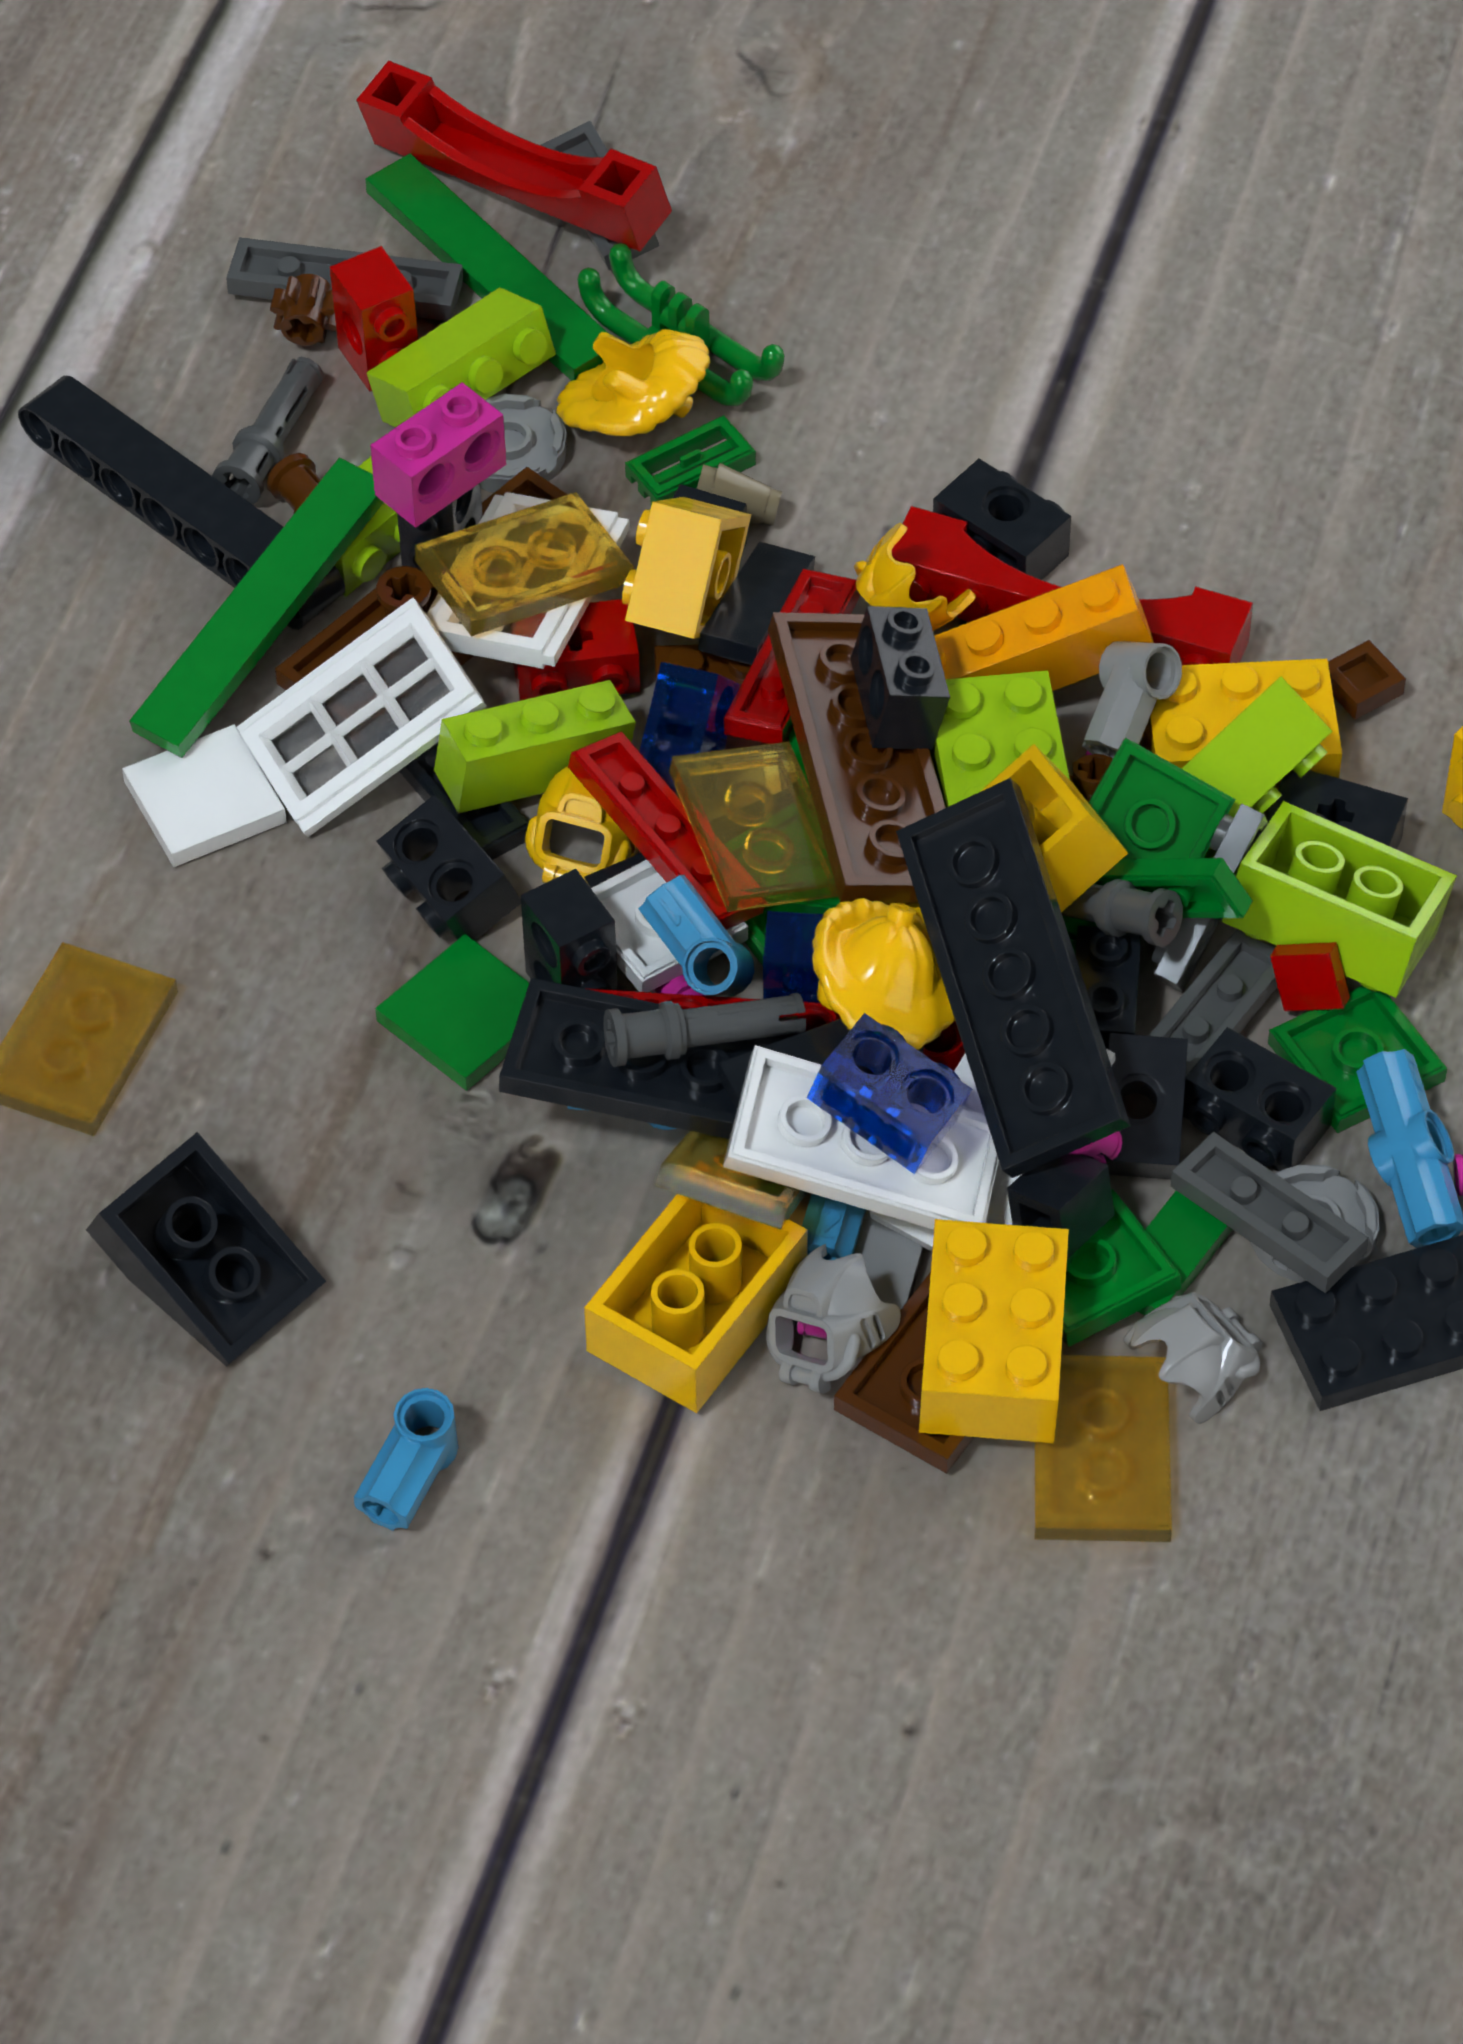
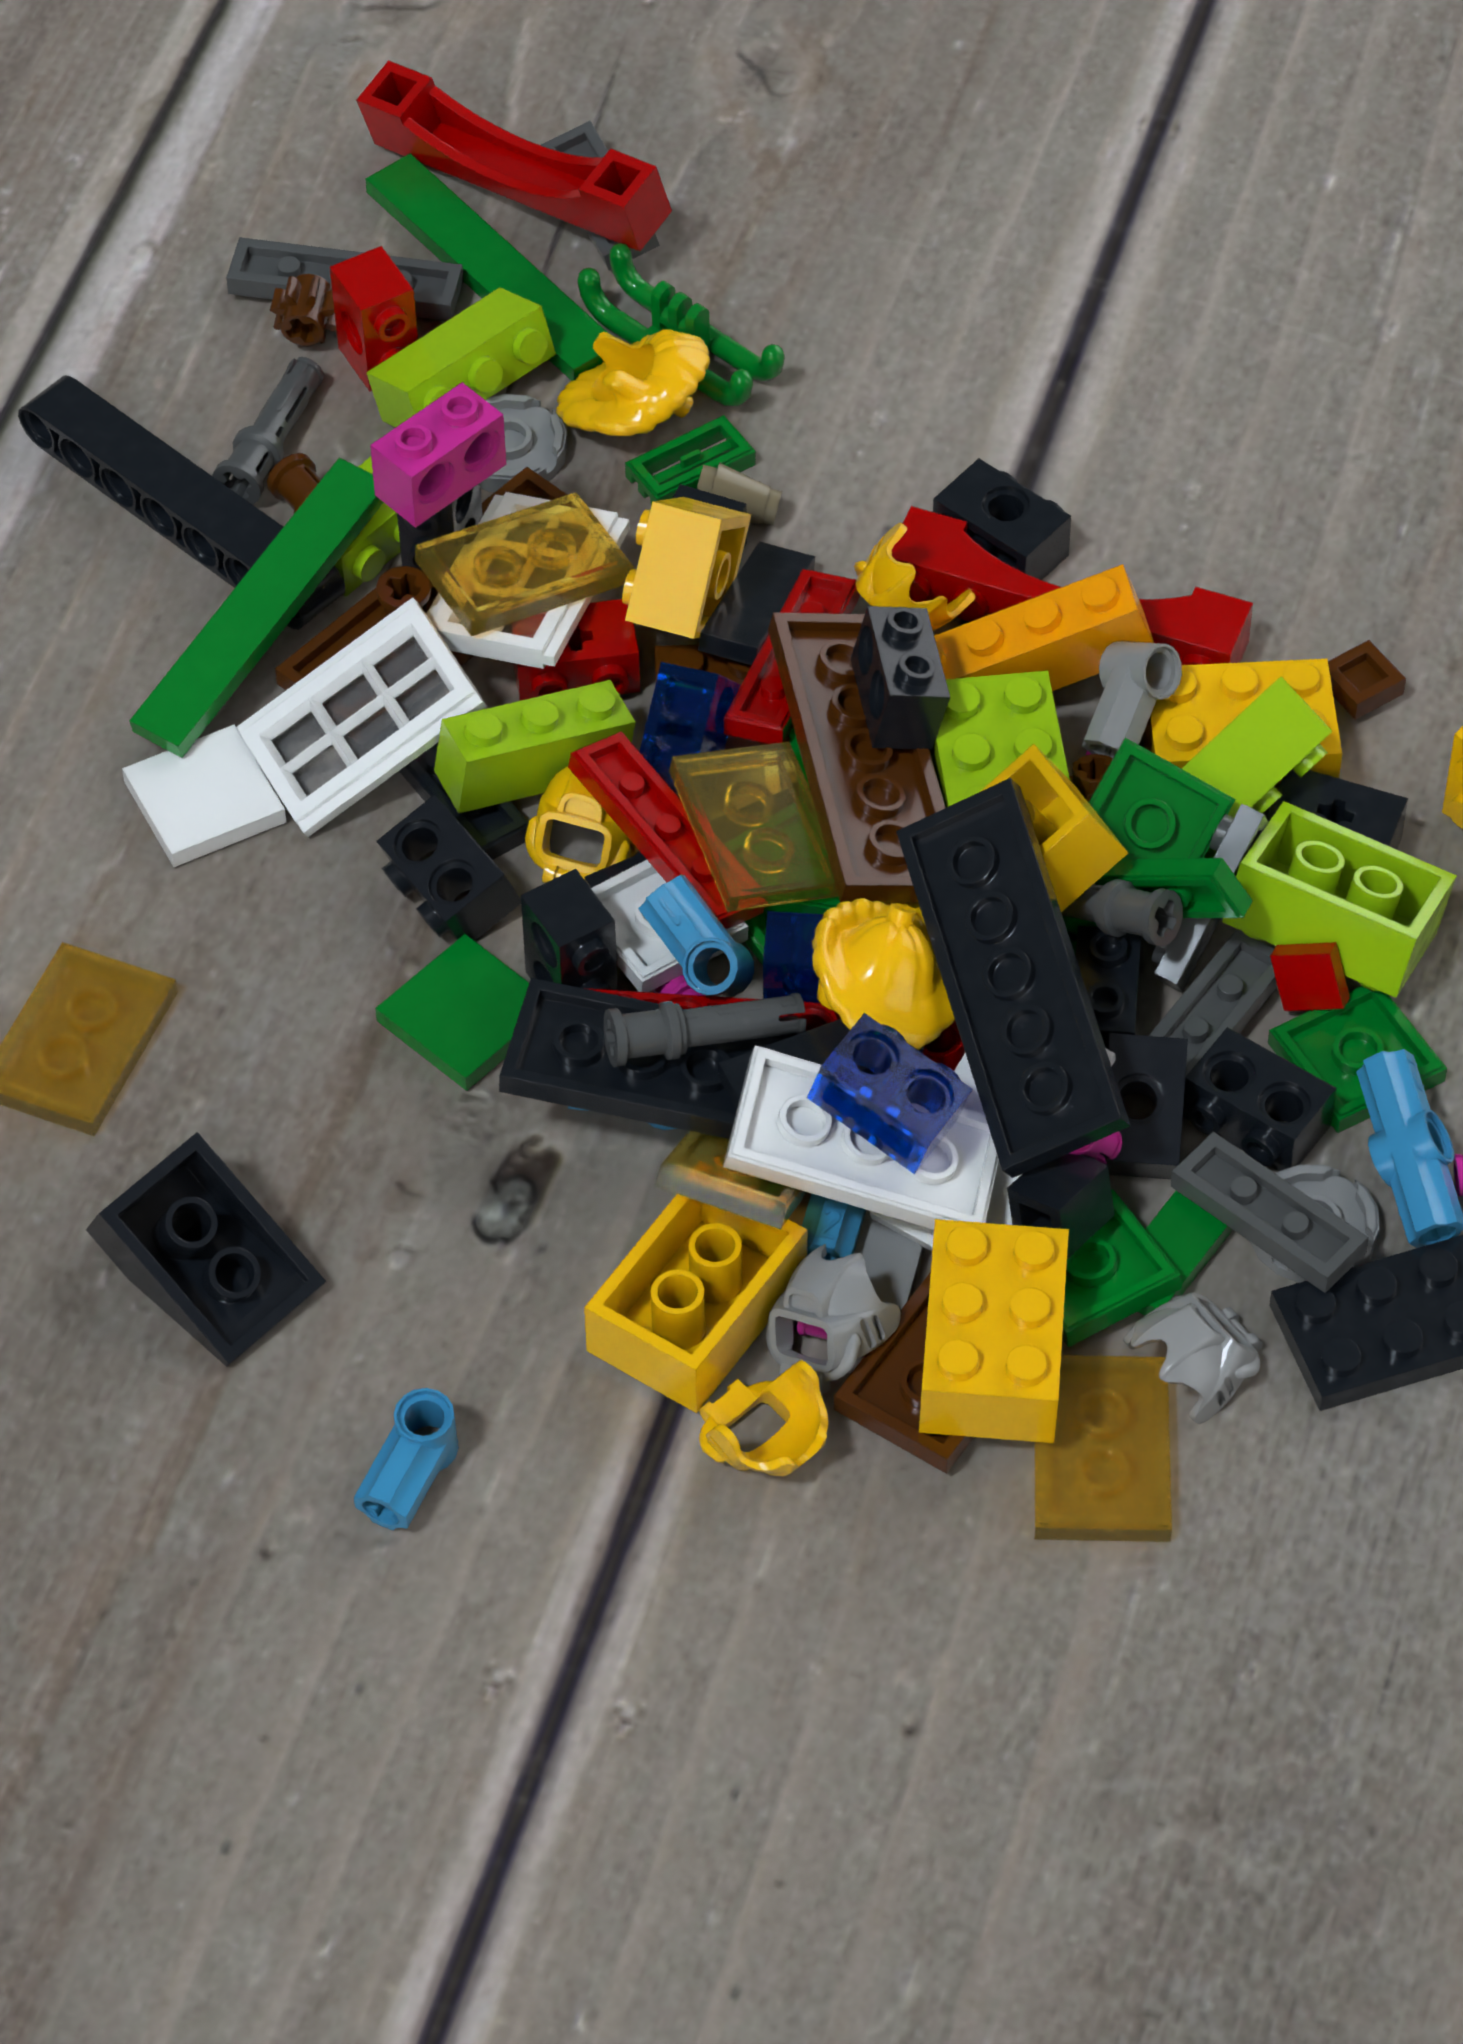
none -> yellow helmet [699,1360,828,1476]

